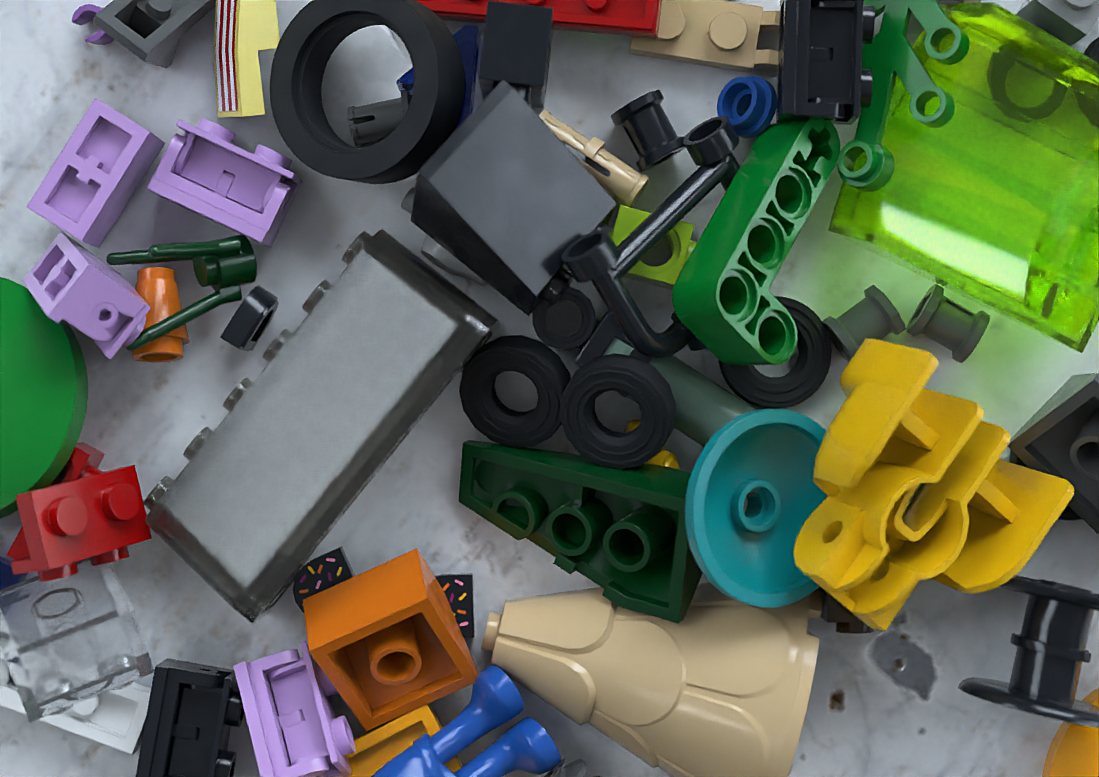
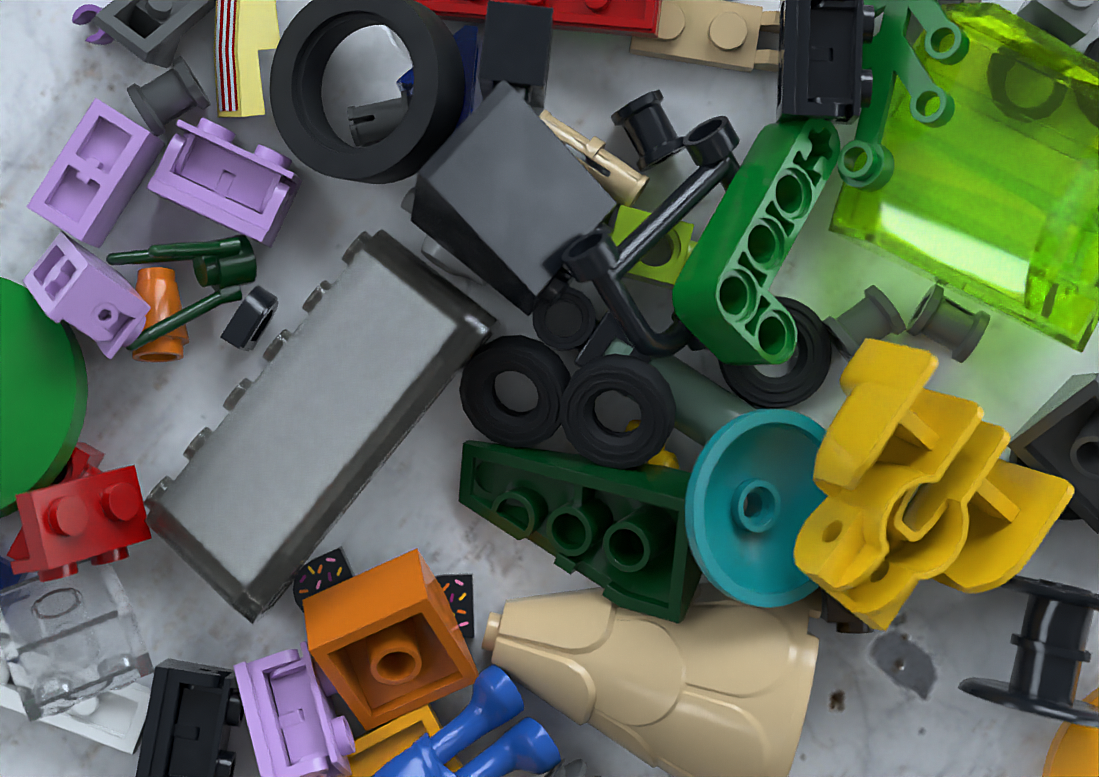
blue plate [717,76,777,139] -> none
none -> dark grey bush [127,56,211,137]

